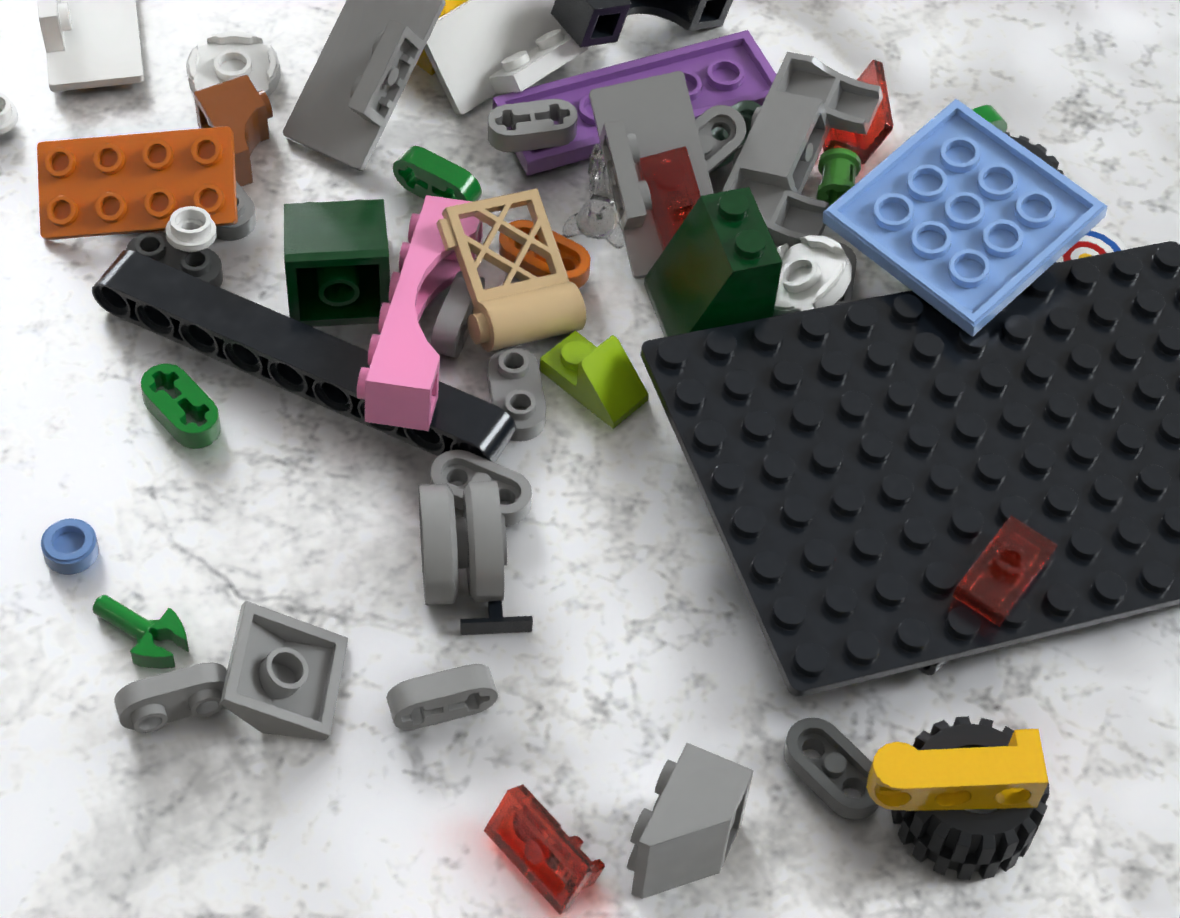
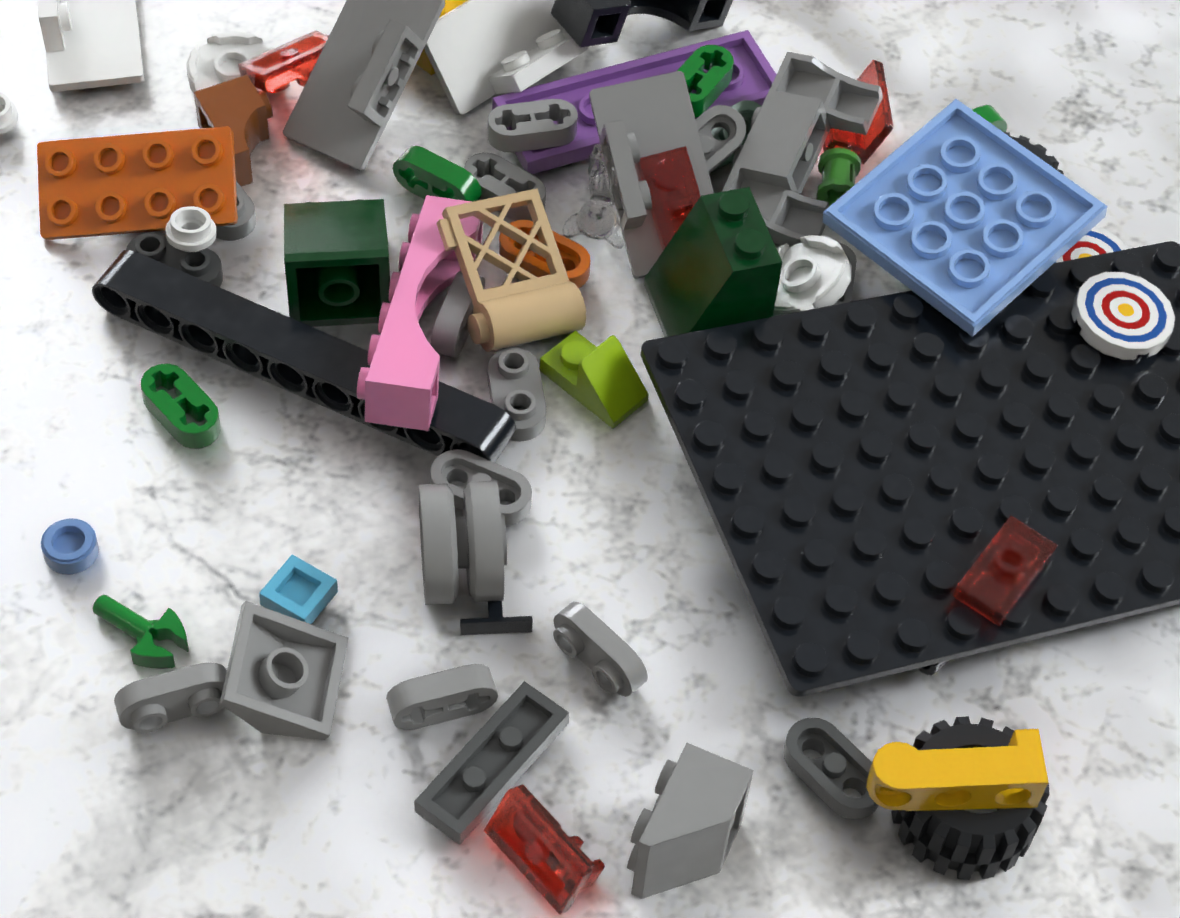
none -> clear red plate [238,30,329,93]
none -> medium azure plate [259,554,338,624]
none -> dark grey plate [414,681,569,845]
none -> light grey beam [464,152,546,221]
none -> light grey plate [553,602,648,697]
none -> green beam [677,45,734,118]
none -> white tile [1071,272,1175,360]

